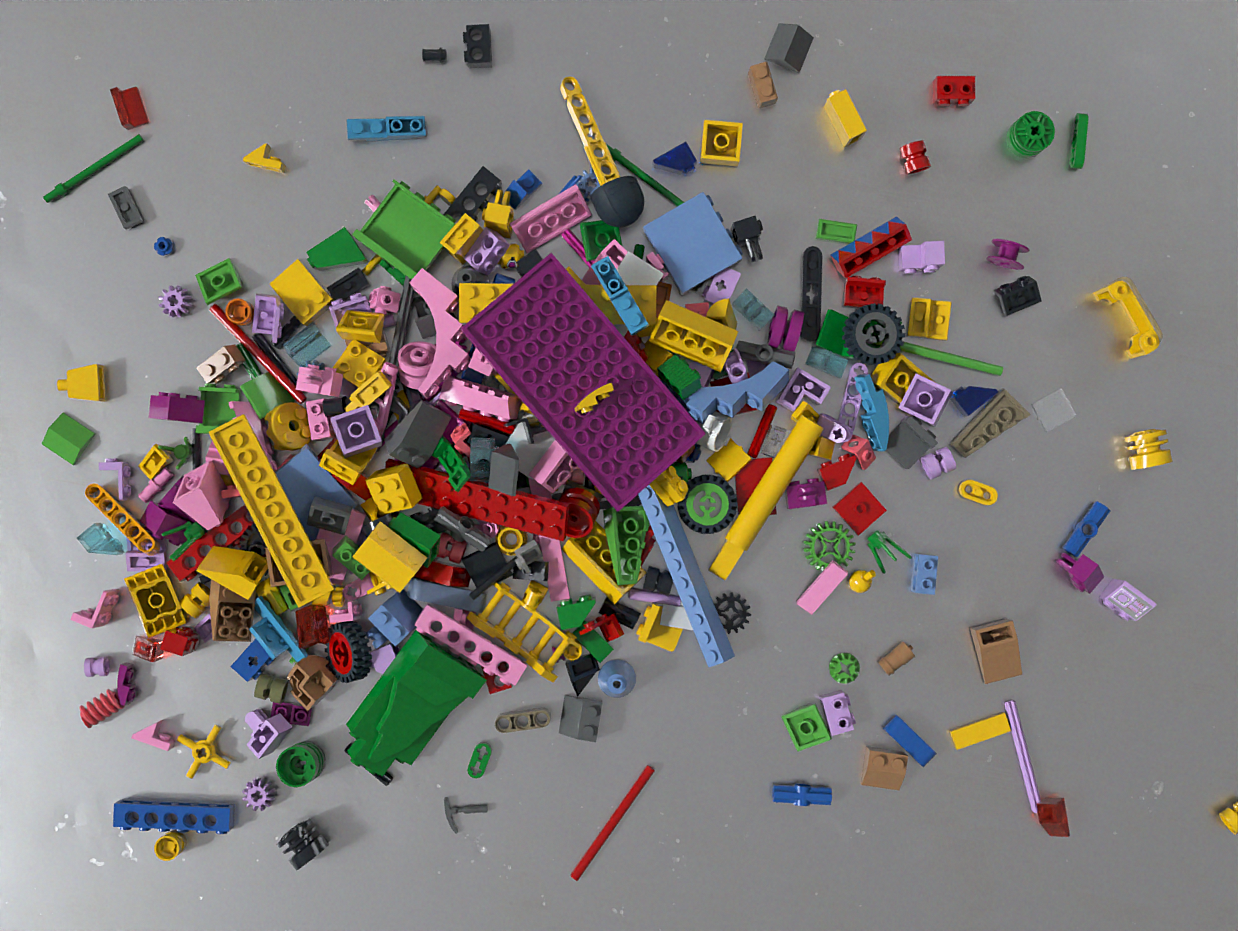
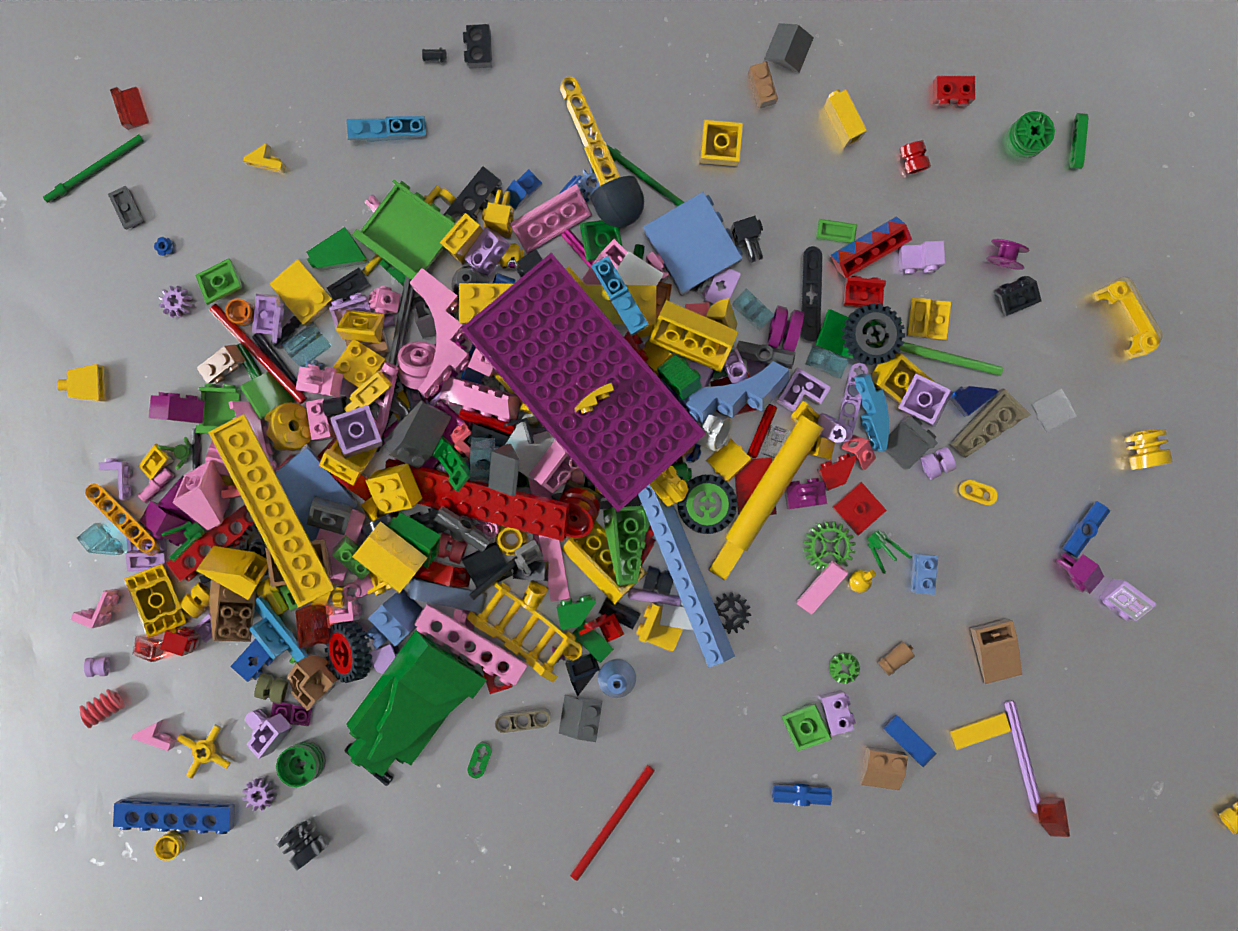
bright green slope [42,412,95,465] -> none
magenta slope [117,662,136,706] -> none
dark grey piece [444,797,488,834] -> none
clear blue slope [652,142,697,175] -> none

